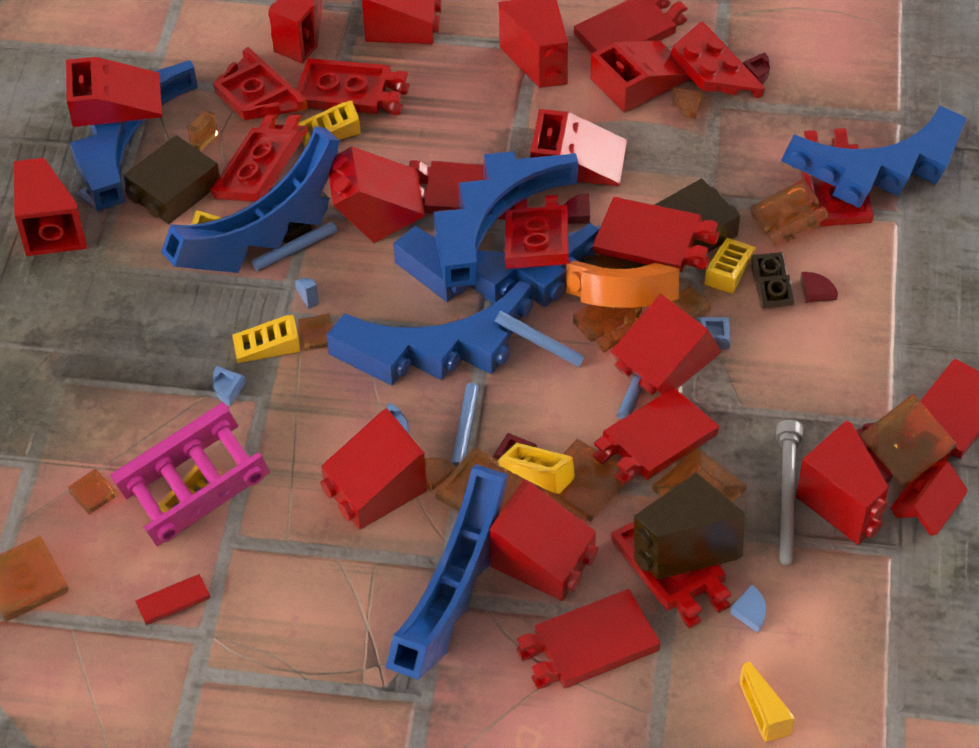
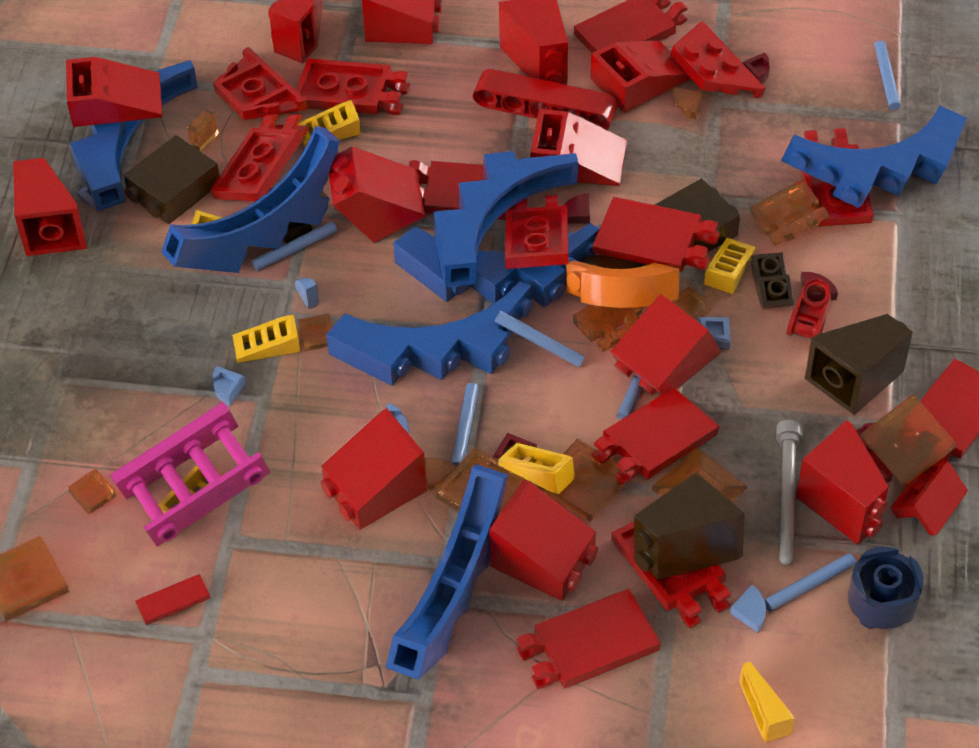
none -> red beam [472,69,618,130]
none -> medium blue bar [764,553,856,612]
none -> red piece [786,279,831,339]
none -> dark brown slope [805,314,913,415]
none -> dark blue brick [848,547,924,629]
none -> medium blue bar [874,41,901,110]

